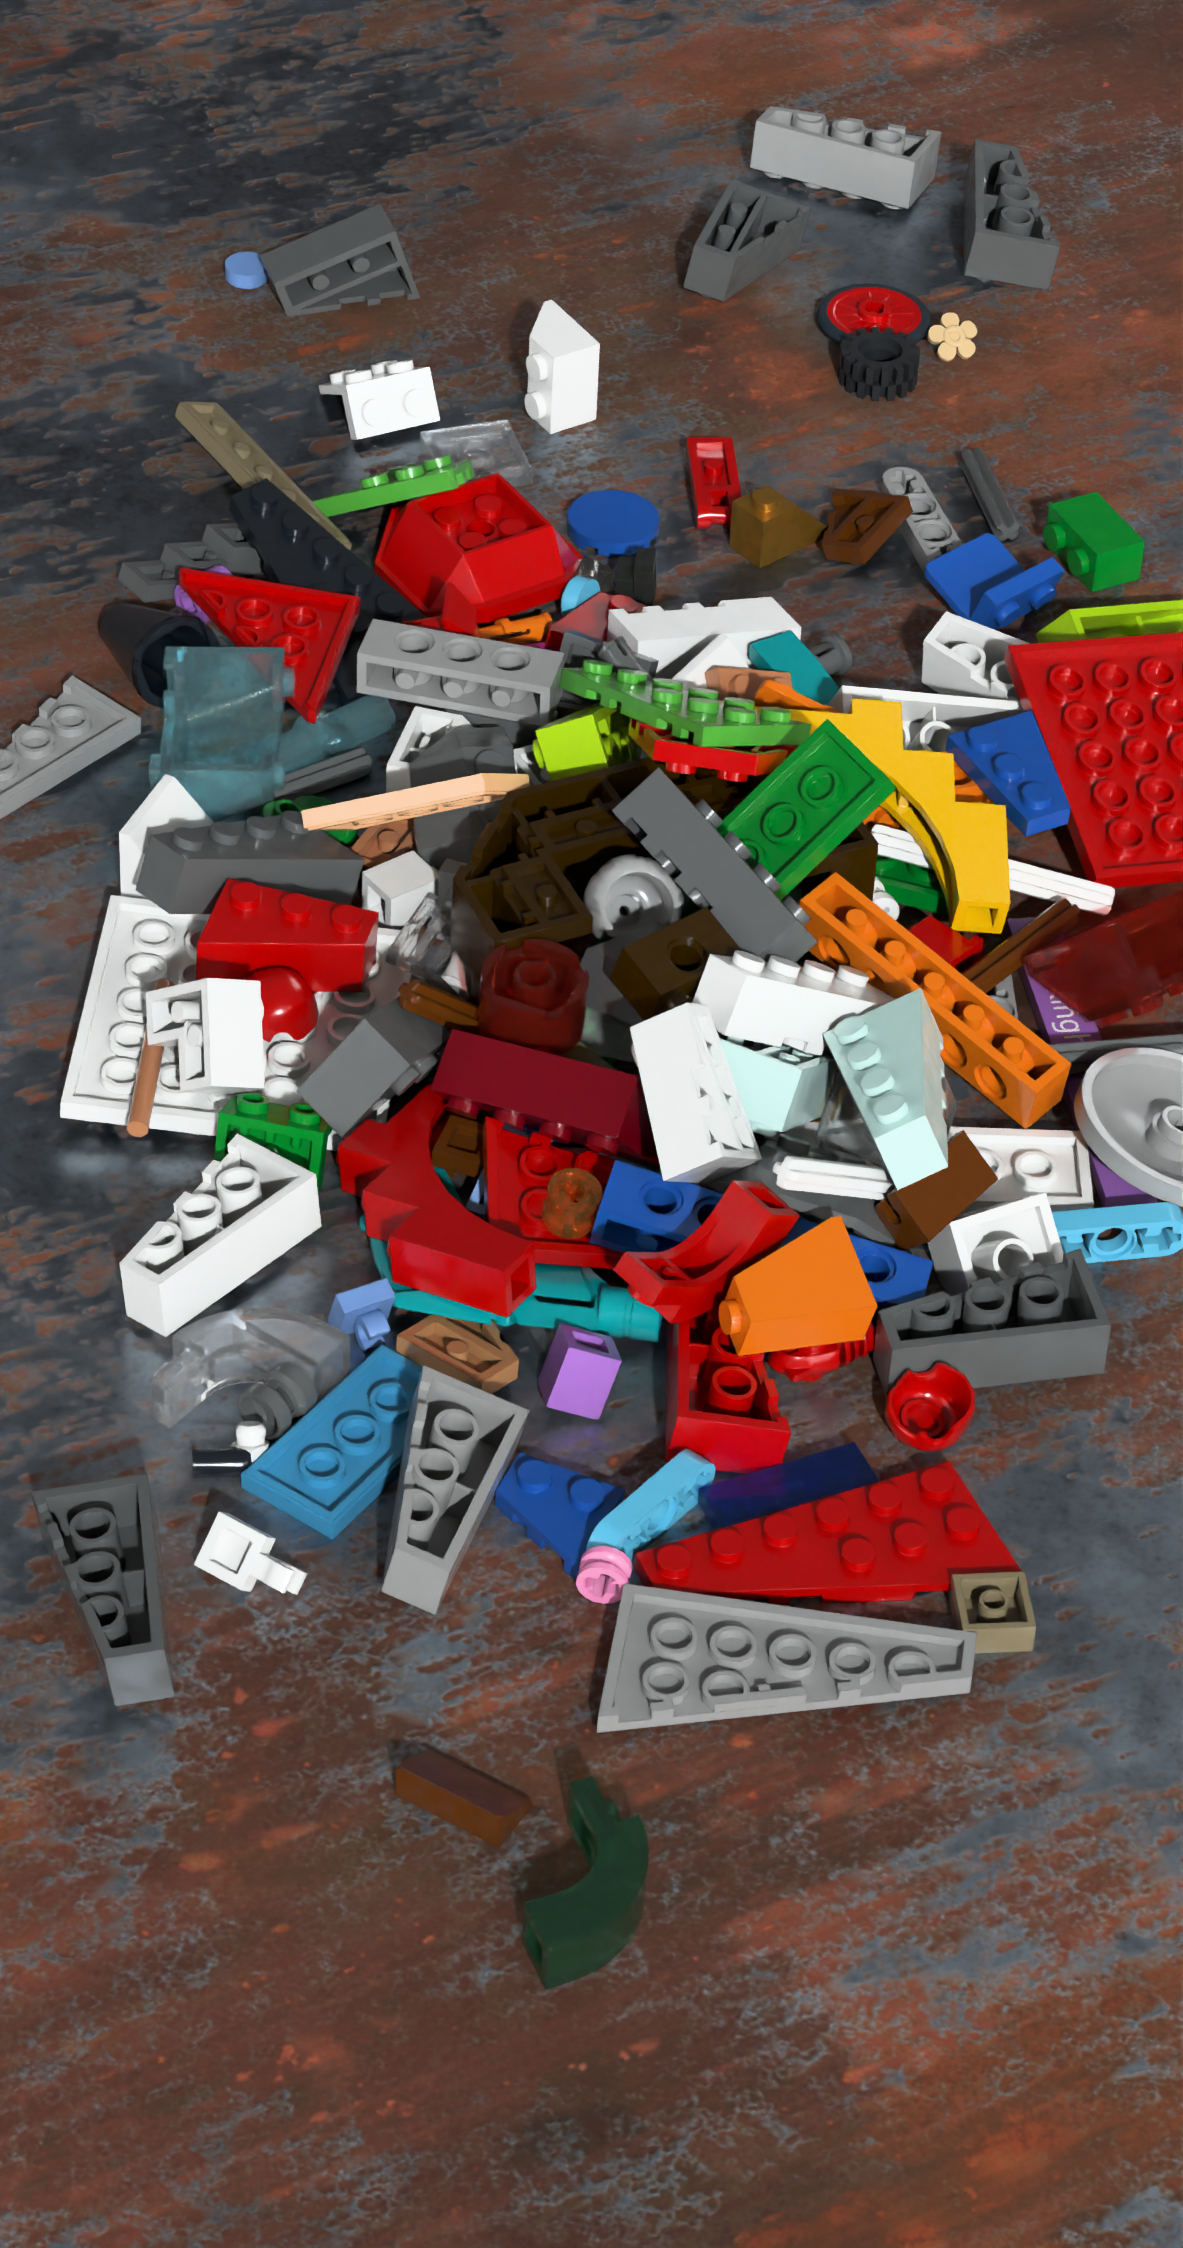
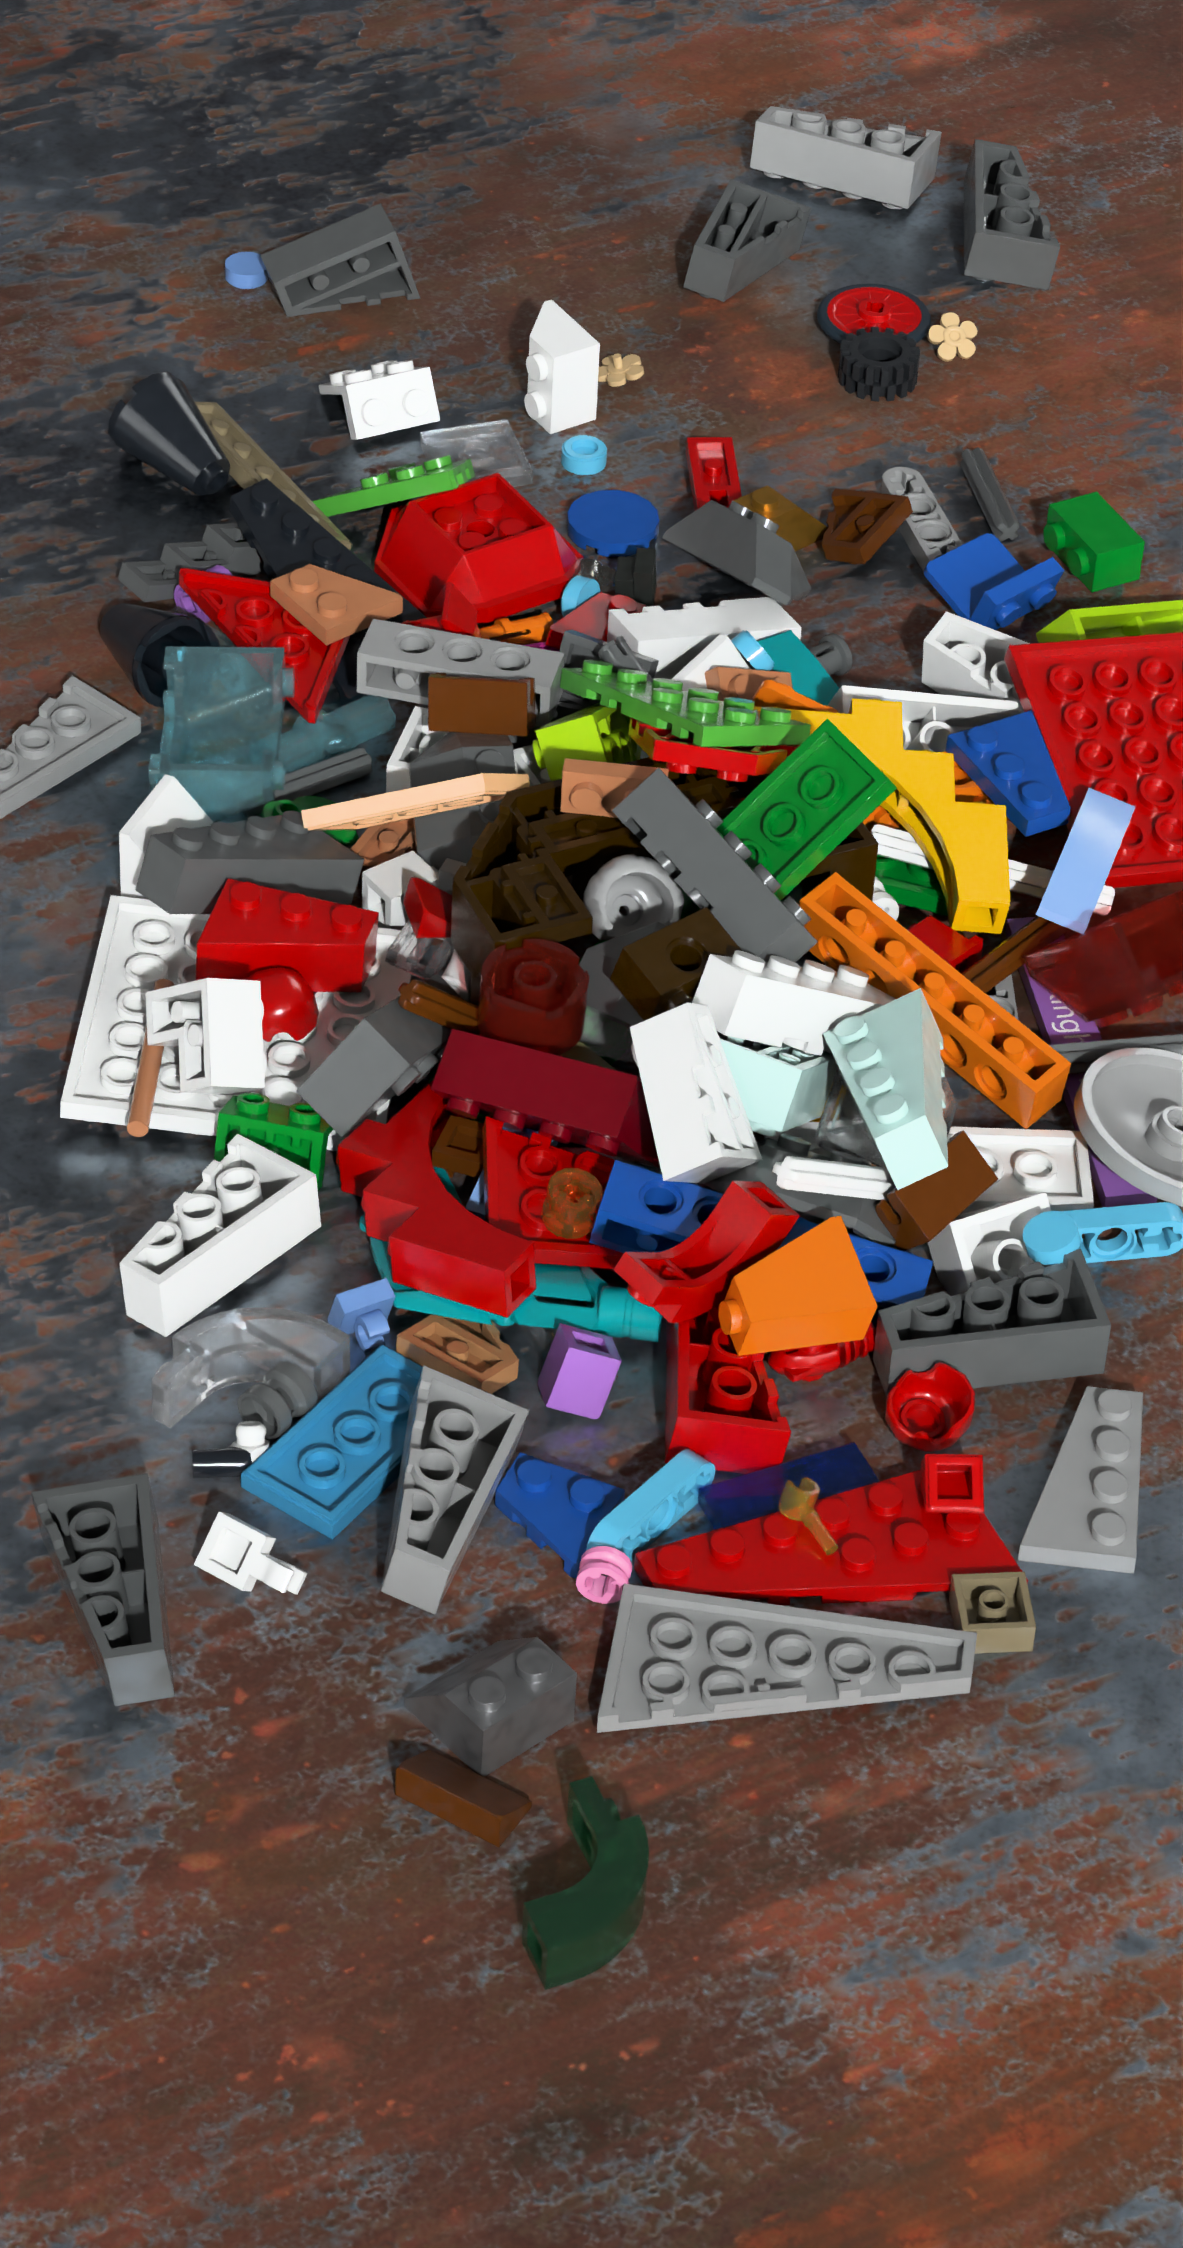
none -> black cone [108,372,230,496]
none -> nougat wing [270,564,403,646]
none -> red slope [403,877,452,938]
none -> flat silver slope [404,1637,577,1777]
none -> reddish brown hinge [428,673,536,736]
none -> nougat plate [560,758,669,818]
none -> medium azure tile [561,435,607,475]
none -> tan plant [598,353,644,387]
none -> dark grey wedge [662,500,812,606]
none -> medium azure tile [731,630,775,671]
none -> clear yellow hand [779,1477,838,1555]
none -> red slope [921,1454,984,1513]
none -> light grey wing [1018,1386,1143,1574]
none -> medium azure tile [1023,1211,1081,1265]
none -> light blue slope [1036,788,1135,935]

